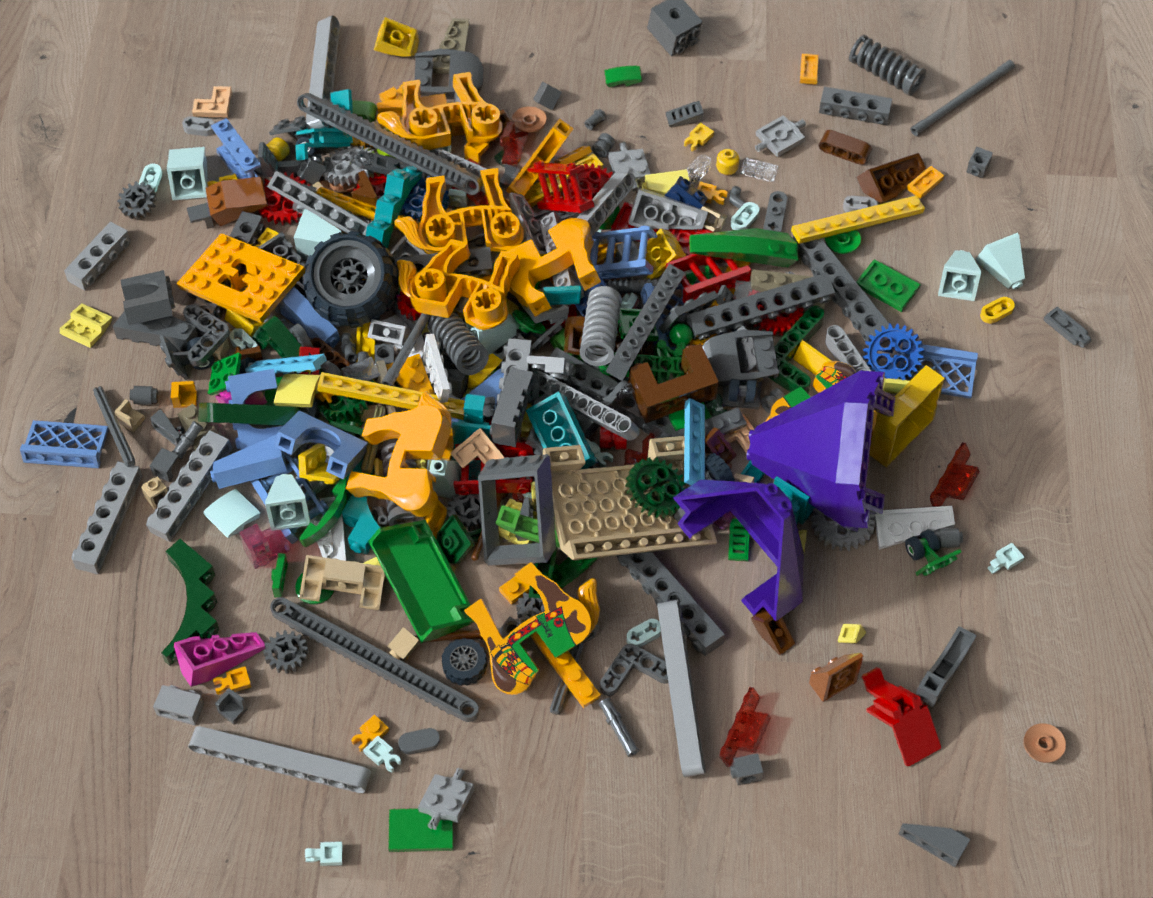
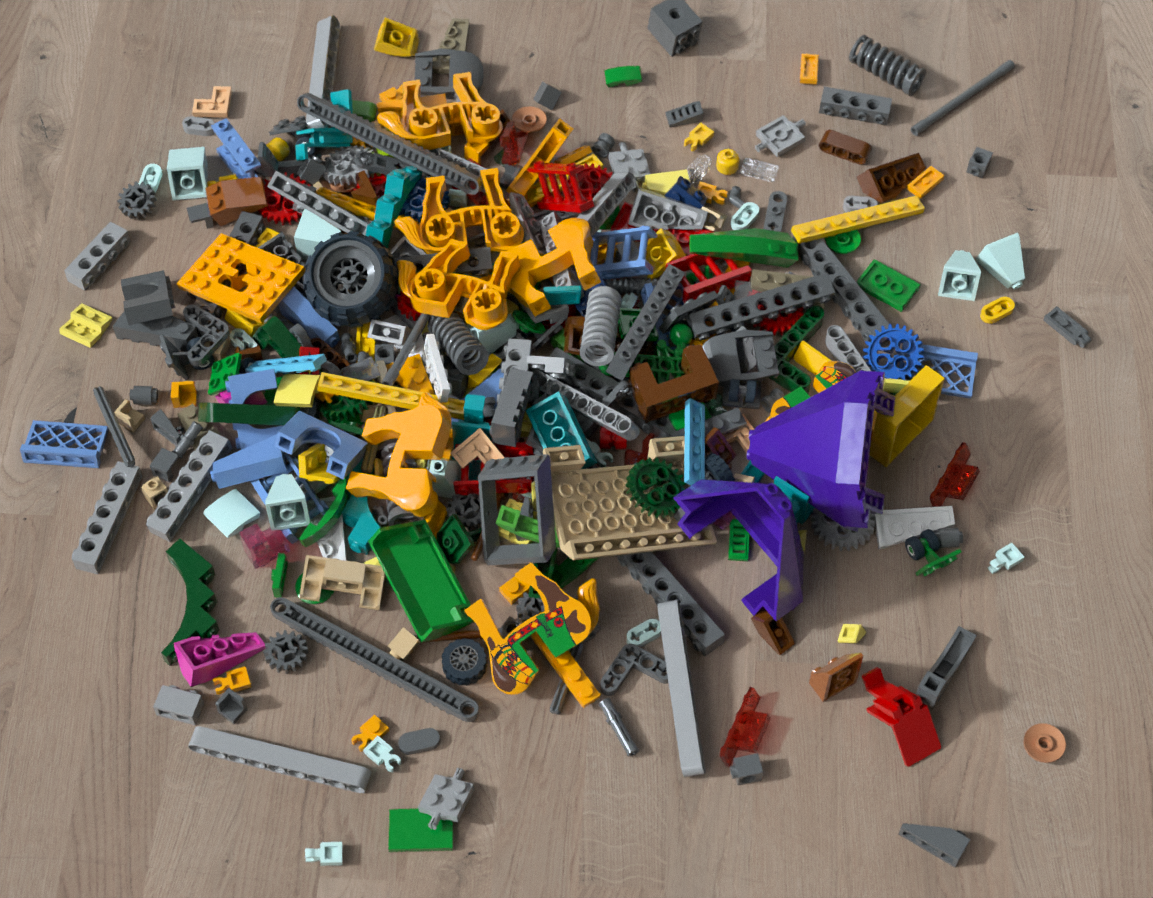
dark grey pin [584,109,606,130] -> none

